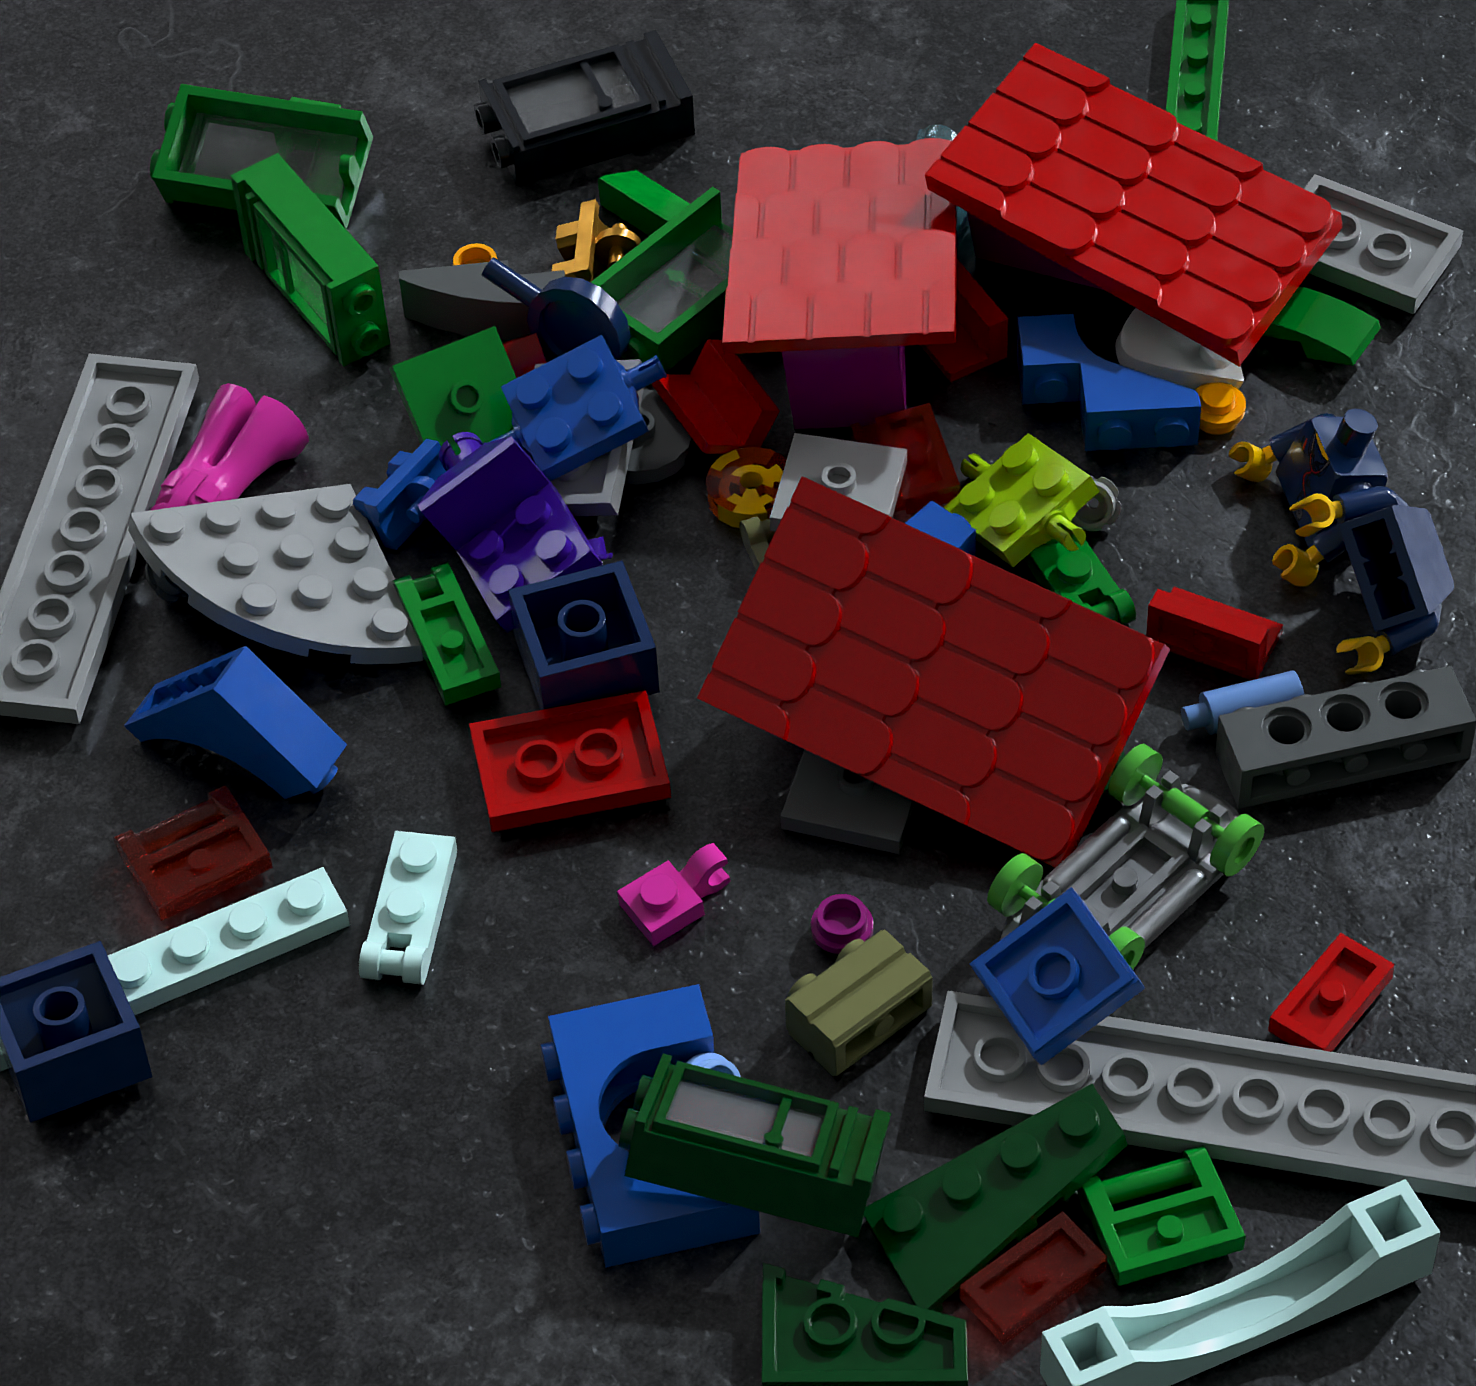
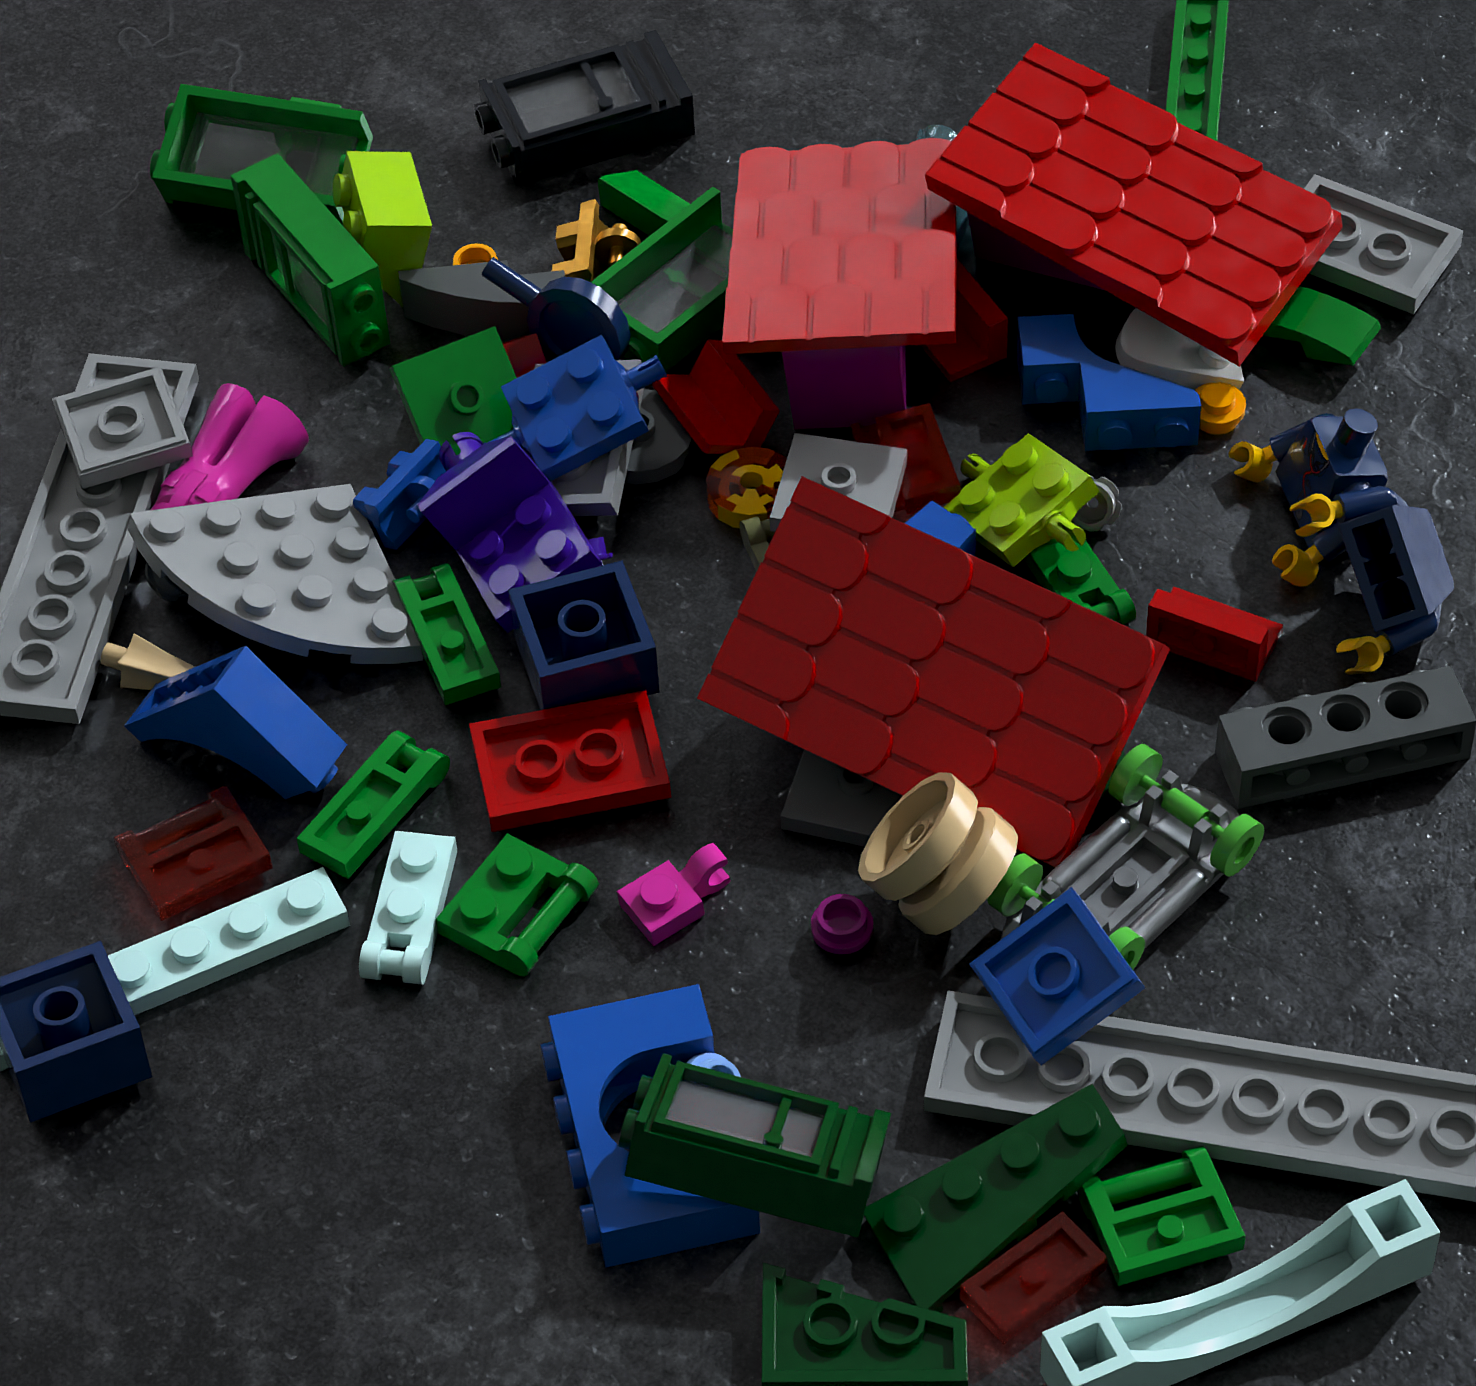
olive brick [785,929,933,1077] -> none
medium blue cylinder [1181,670,1304,735] -> none
red plate [1268,933,1395,1052] -> none
none -> light grey plate [52,366,193,489]
none -> tan piece [101,633,194,690]
none -> green plate [297,730,450,879]
none -> lime slope [333,151,432,307]
none -> green plate [436,833,599,976]
none -> tan wheel [858,772,1018,935]

